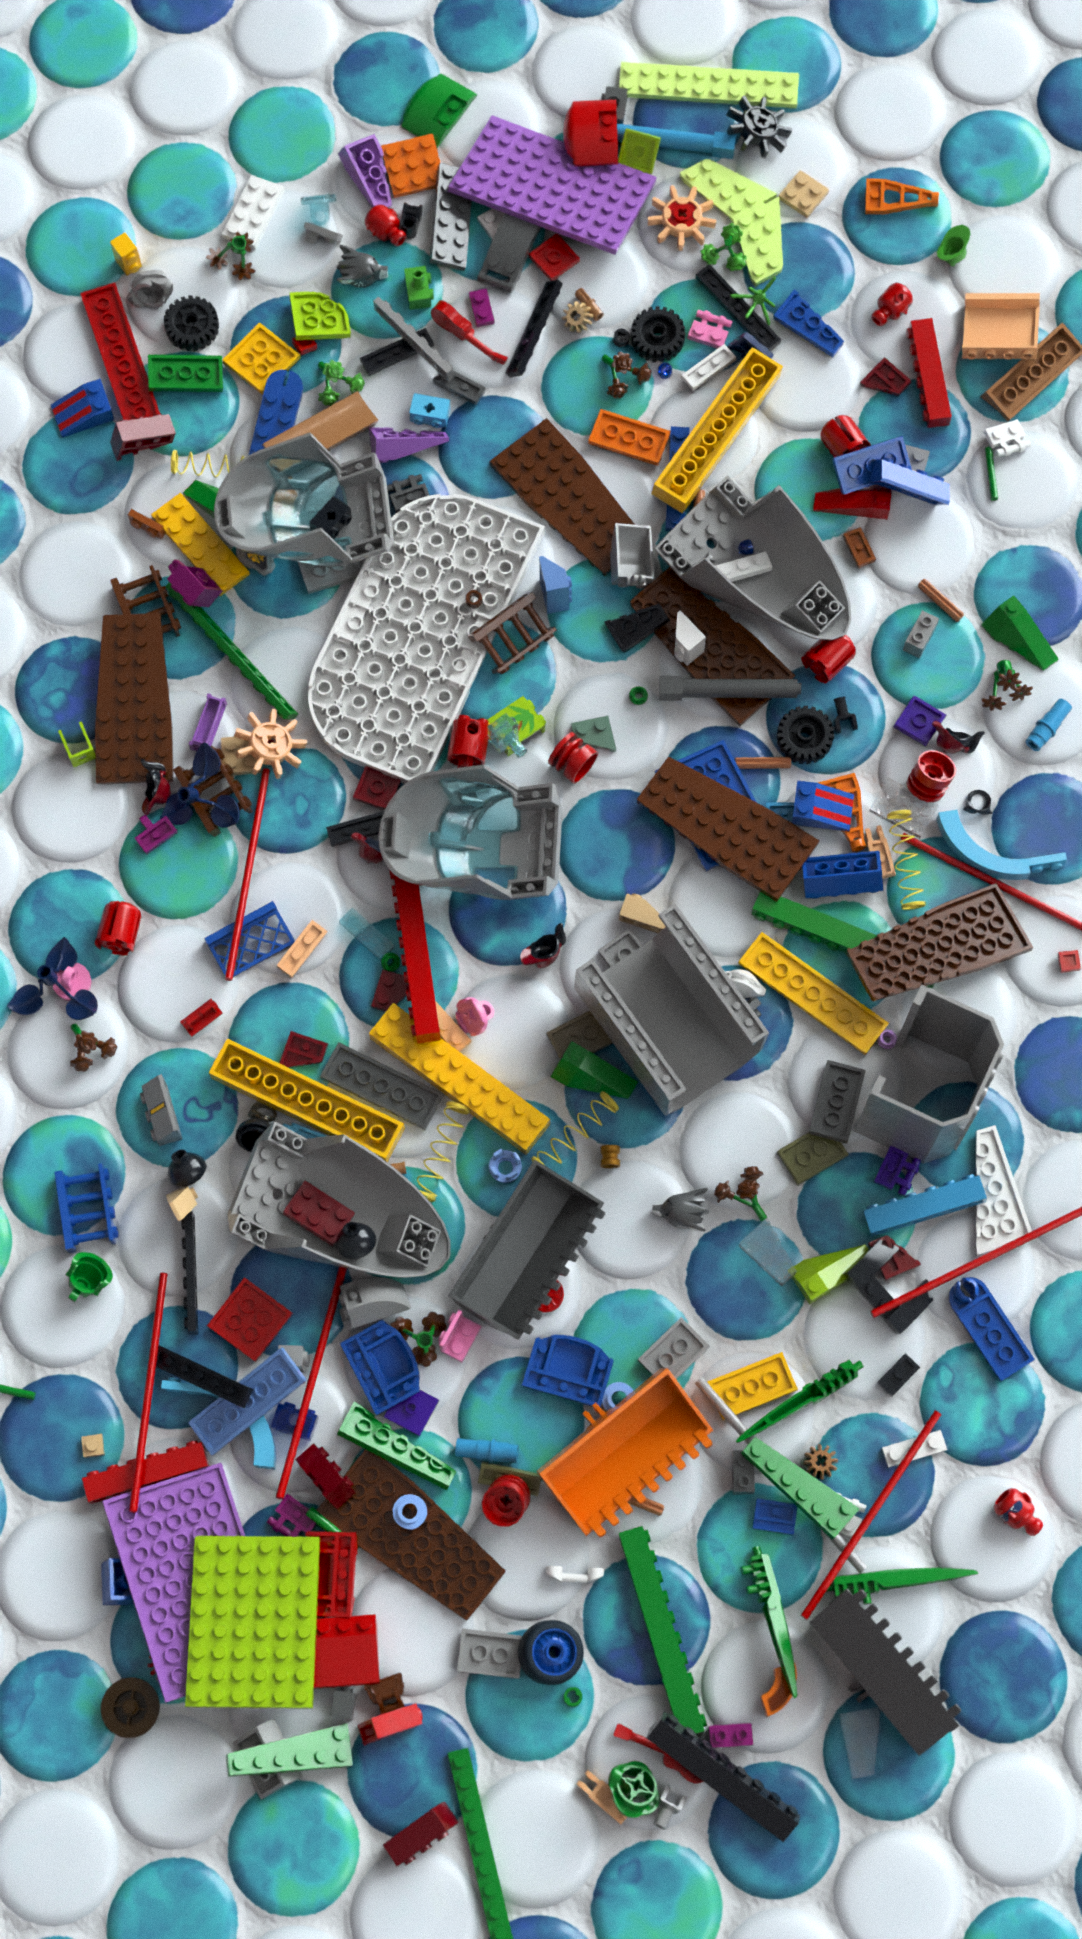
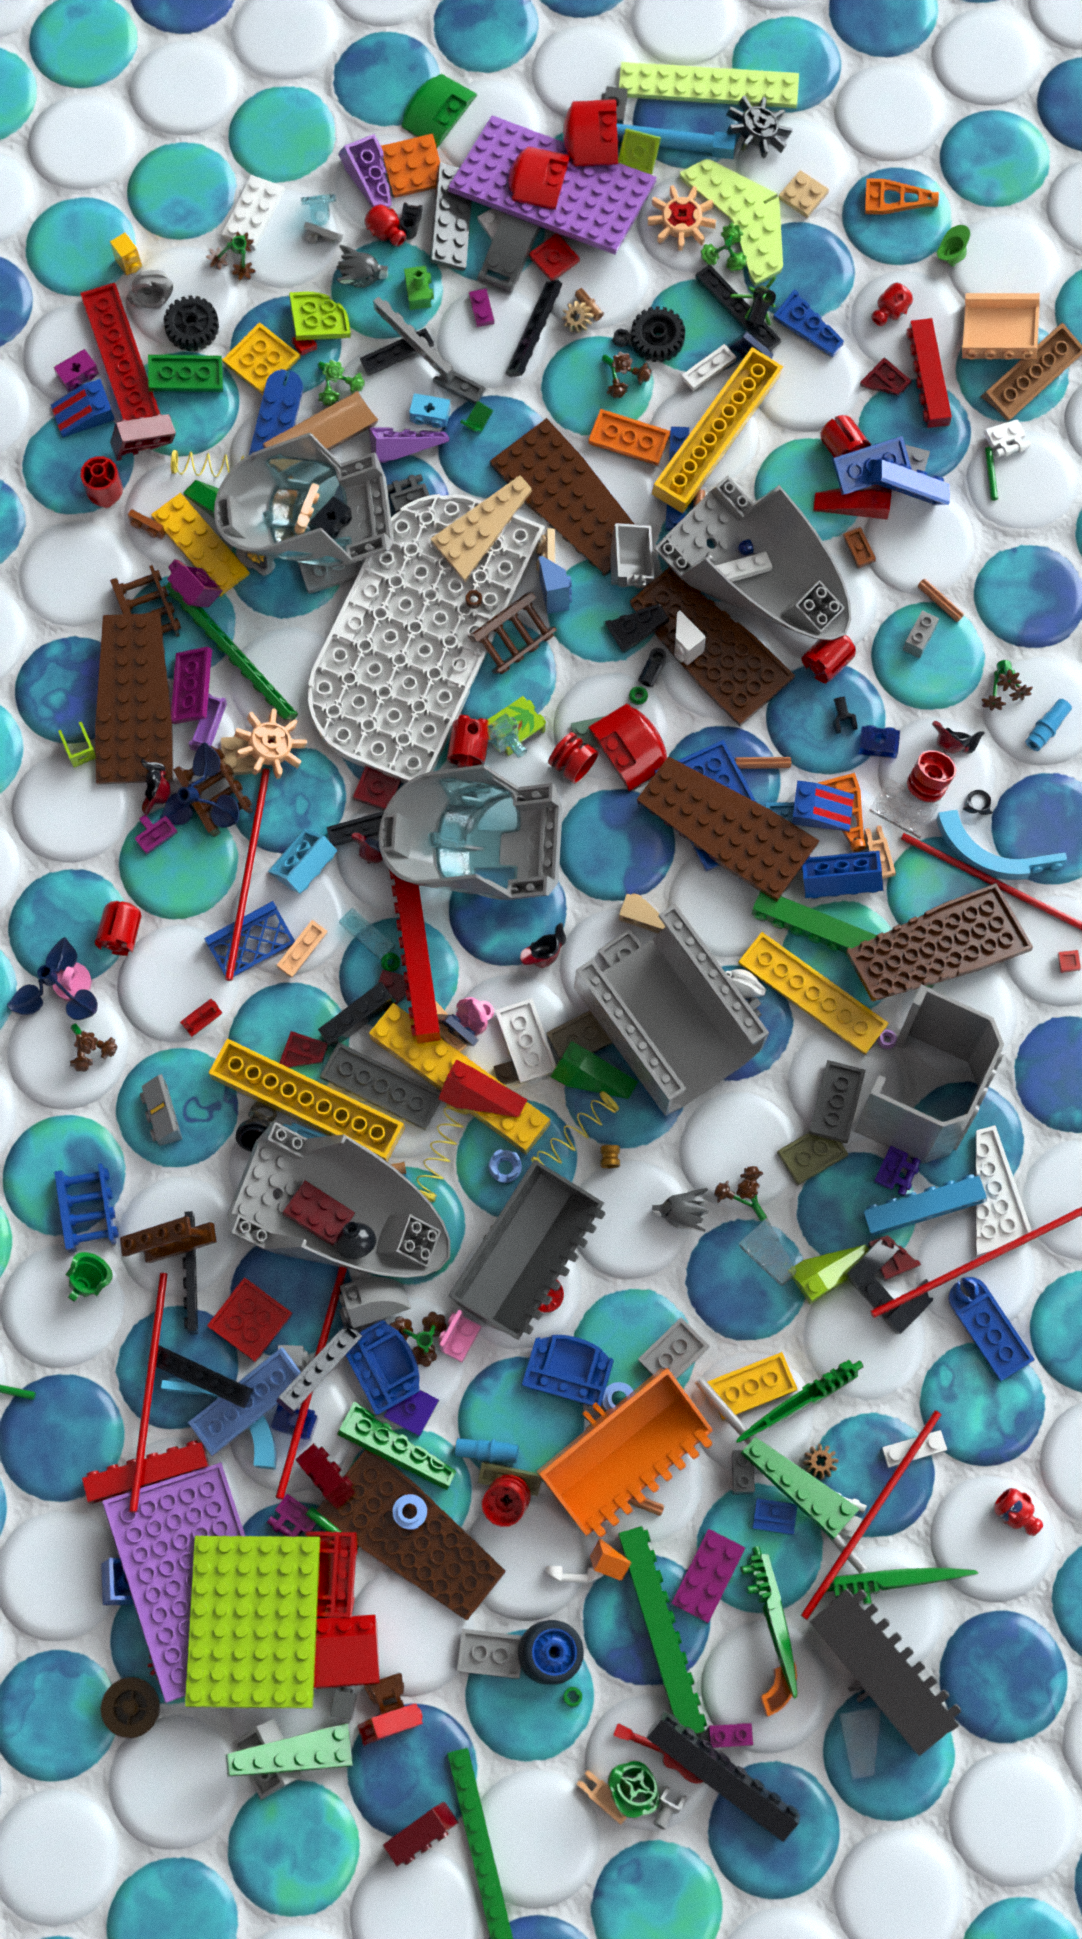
tan plate [81,1434,105,1458] -> none
tan slope [166,1186,198,1221] -> none
black piece [168,1149,207,1186] -> none
red piece [431,300,508,365] -> none
clear blue hinge [658,362,672,379] -> none
dark grey brick [659,676,801,701] -> none
bright pink plate [688,310,733,349] -> none
black wheel [777,706,834,764] -> none
black plate [877,1353,920,1397] -> none
light yellow piece [887,810,926,910] -> none
dark purple plate [893,695,946,747] -> none
green wedge [981,595,1059,671] -> none
none -> magenta brick [53,349,99,392]
none -> red cylinder [80,456,124,508]
none -> reddish brown fence [120,1216,217,1263]
none -> magenta plate [171,646,212,725]
none -> medium azure slope [268,829,338,894]
none -> plate [276,1323,362,1415]
none -> light nougat hinge [294,483,320,535]
none -> black brick [318,982,396,1048]
none -> tan wing [431,475,532,582]
none -> dark blue wing [437,1014,479,1046]
none -> red wedge [438,1059,528,1118]
none -> green bracket [460,401,494,432]
none -> dark brown plate [493,1061,518,1085]
none -> white plate [495,998,556,1084]
none -> red slope [508,146,570,210]
none -> tan plate [536,528,555,571]
none -> red slope [588,703,667,791]
none -> orange slope [590,1539,631,1580]
none -> black piece [638,648,666,688]
none -> magenta plate [671,1529,745,1623]
none -> black piece [747,285,776,325]
none -> clear blue brick [858,725,900,759]

